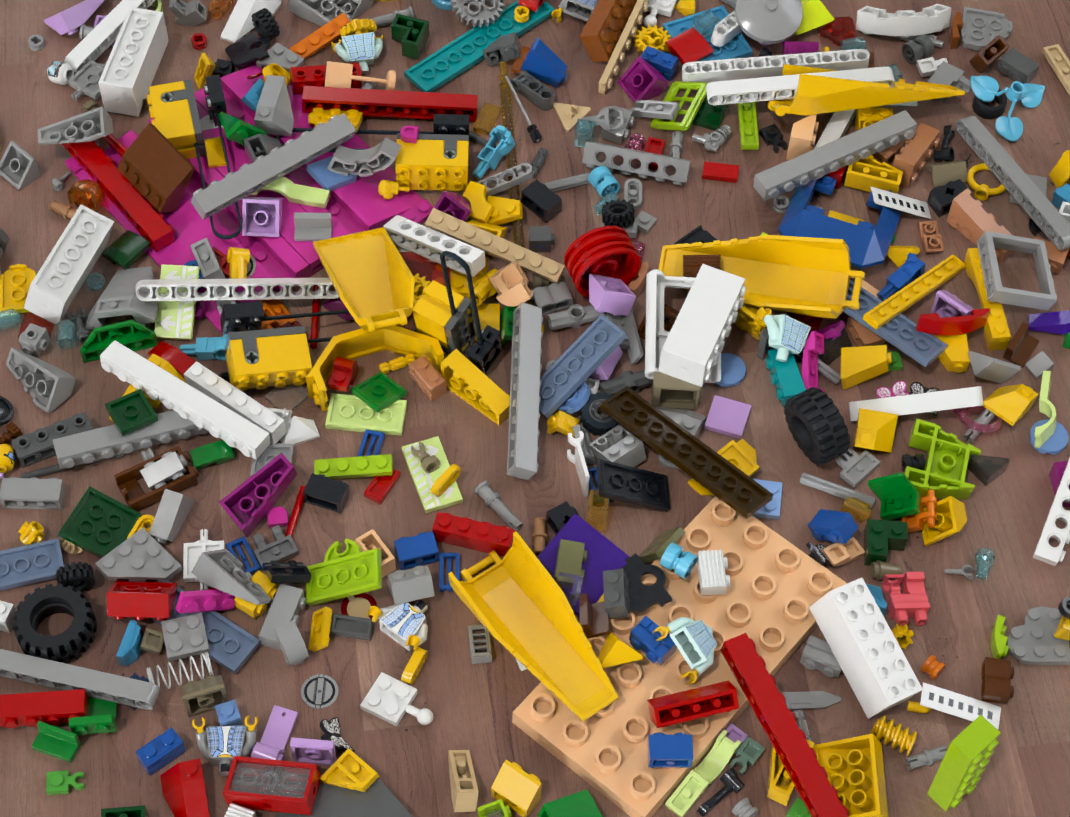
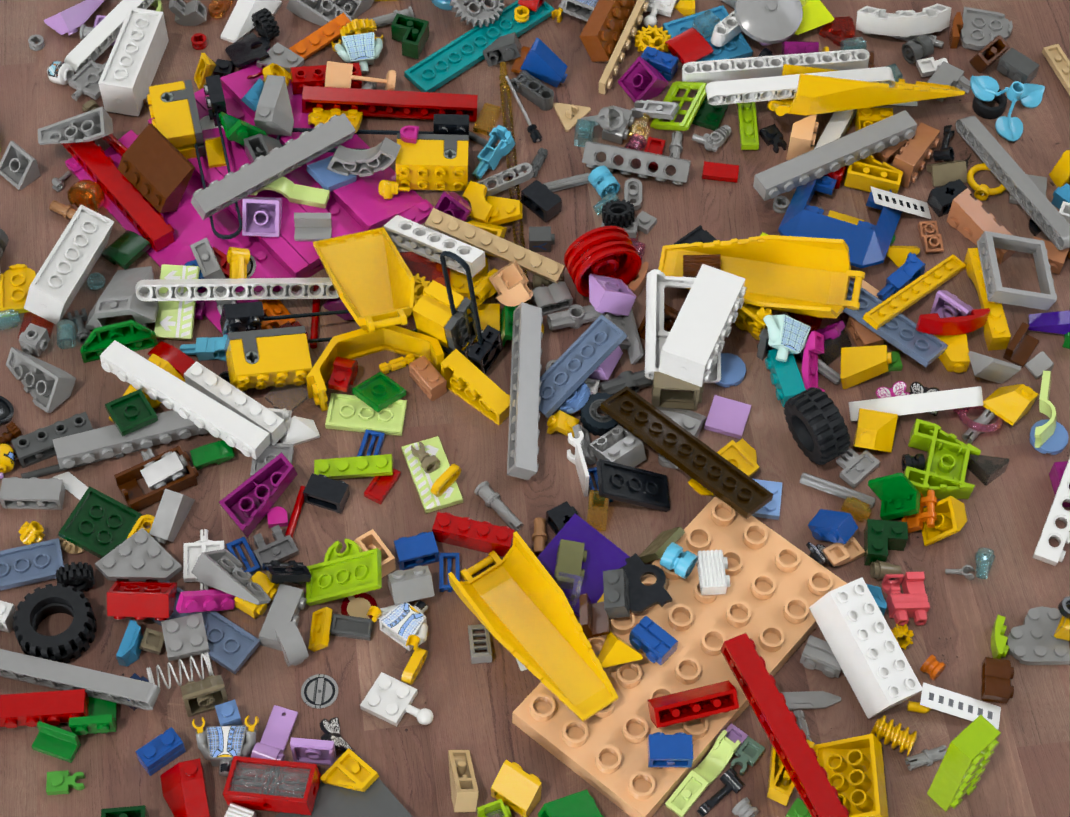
light aqua torso [652,617,717,685] -> none
none -> white sticker [53,472,88,500]
none -> clear yellow plate [628,113,651,144]

